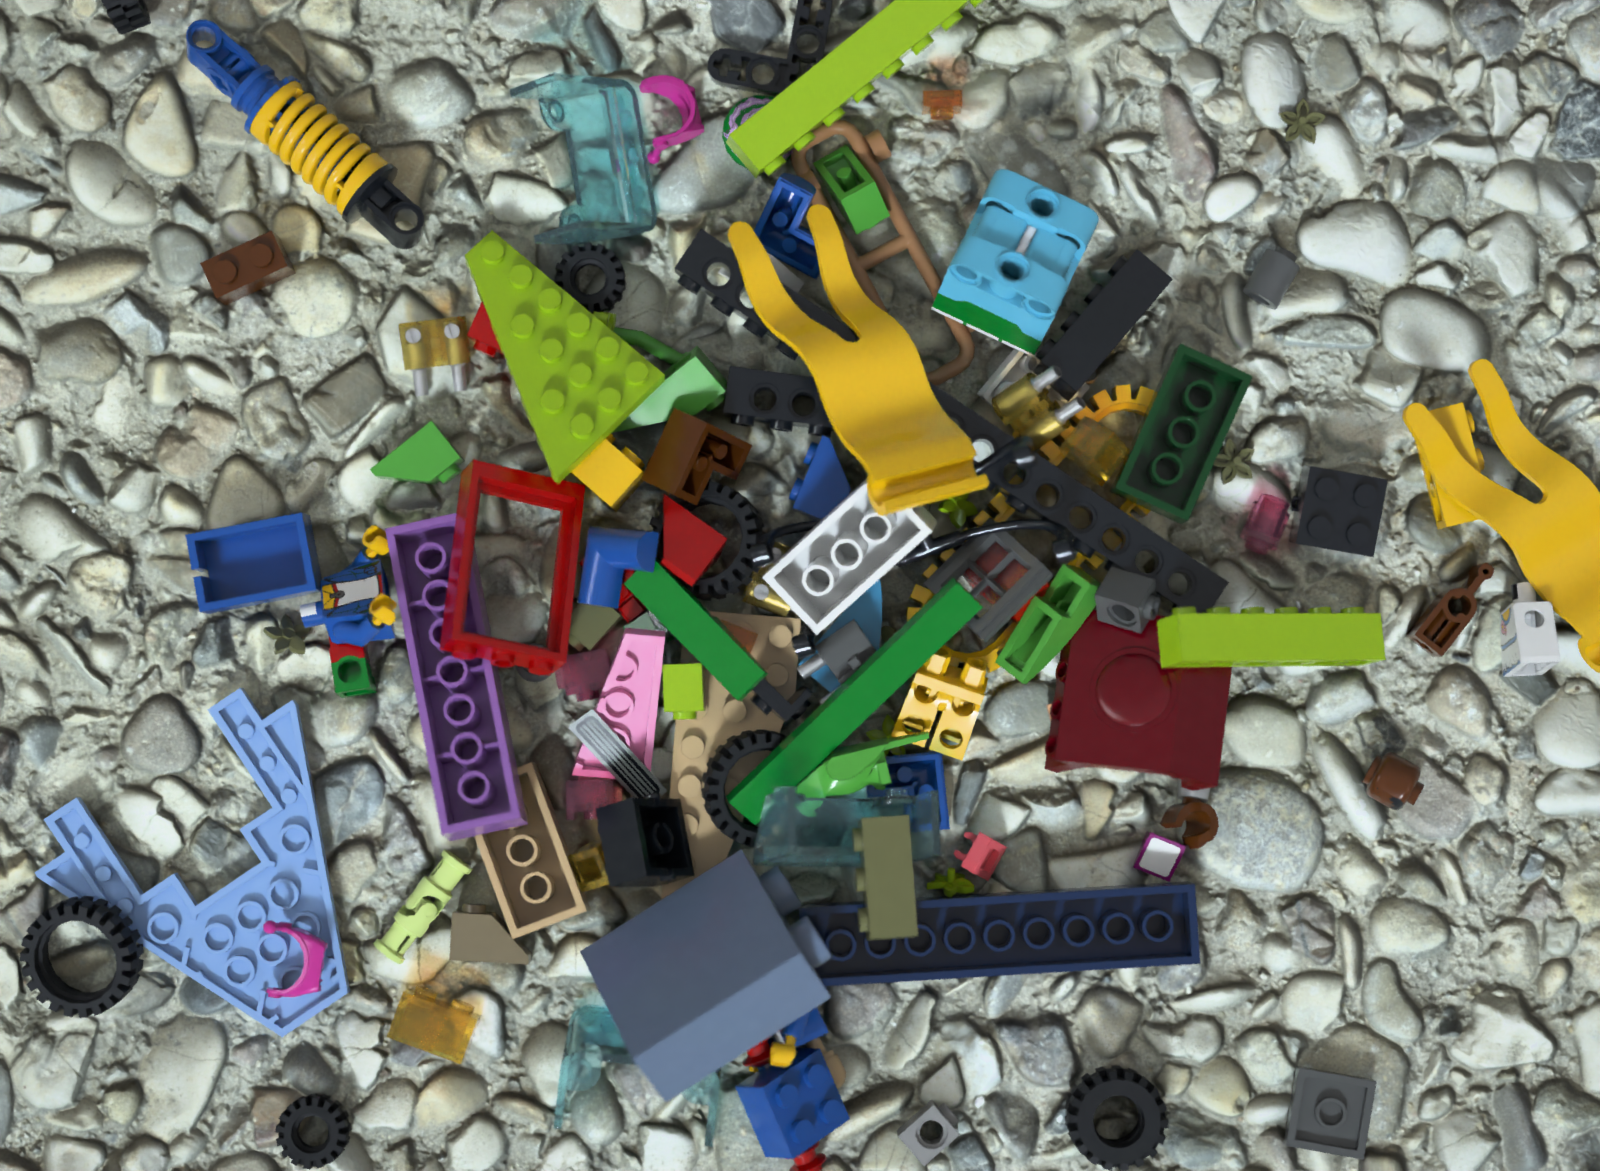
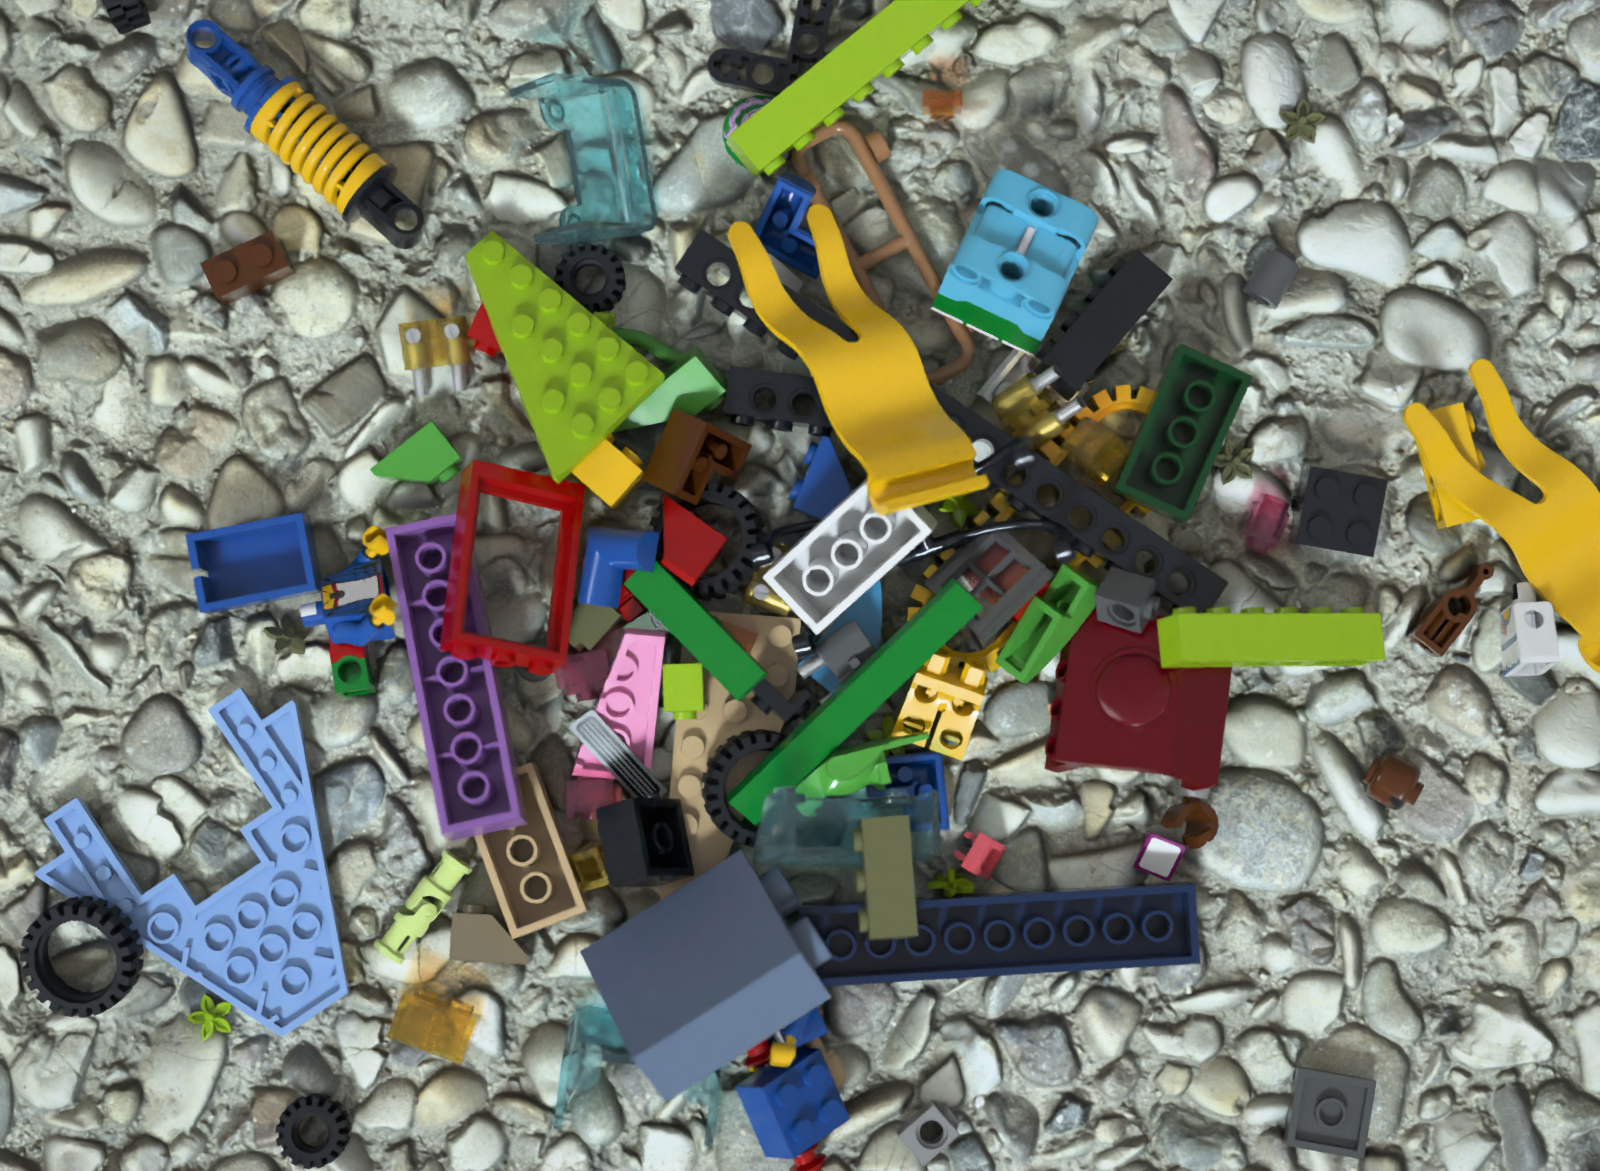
dark pink helmet [263,920,328,998] -> none
dark pink helmet [639,75,704,164] -> none
bright green slope [813,145,890,235] -> none
black tyre [1065,1065,1168,1171] -> none
none -> lime plant [187,994,233,1042]

